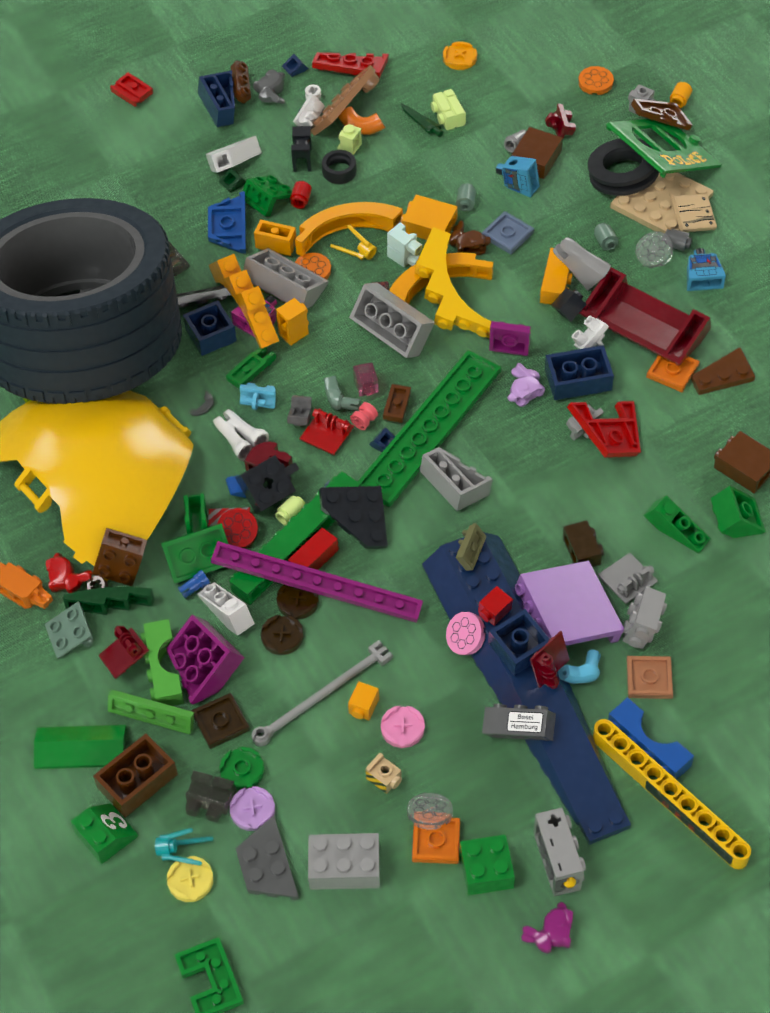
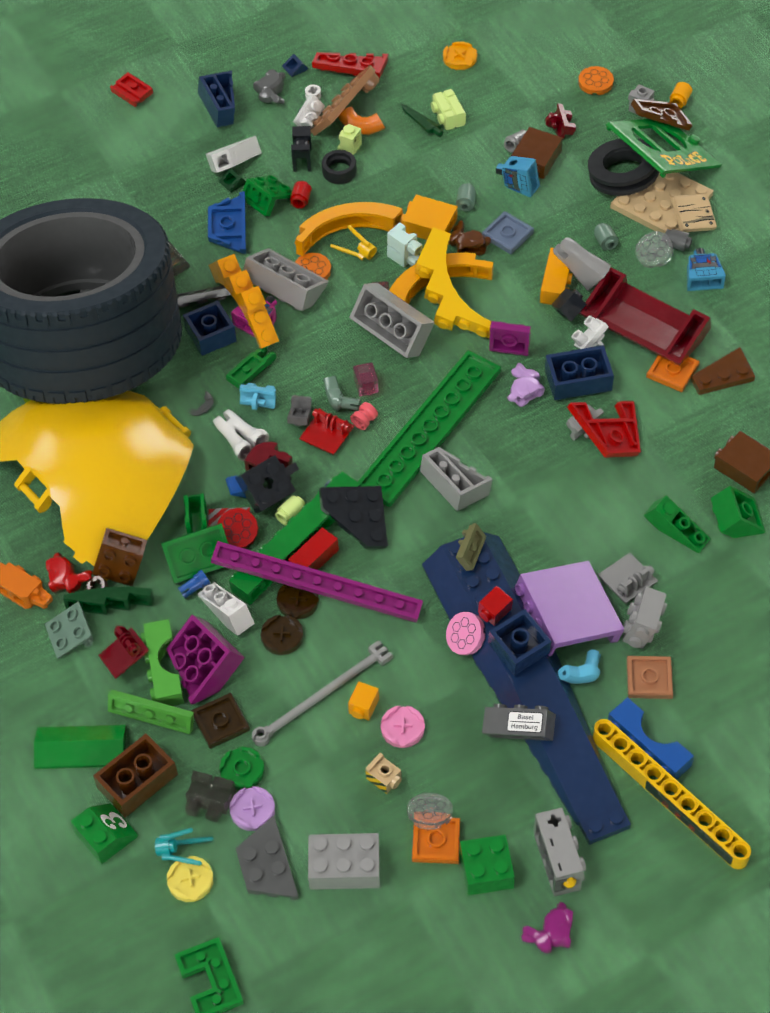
reddish brown plate [231,60,251,104] -> none
light orange brick [254,219,297,256] -> none
light orange brick [276,298,309,346] -> none
dark blue slope [369,427,395,452] -> none
reddish brown plate [383,384,411,423] -> none
dark red hinge [530,631,570,689] -> none
dark brown brick [562,520,604,567] -> none

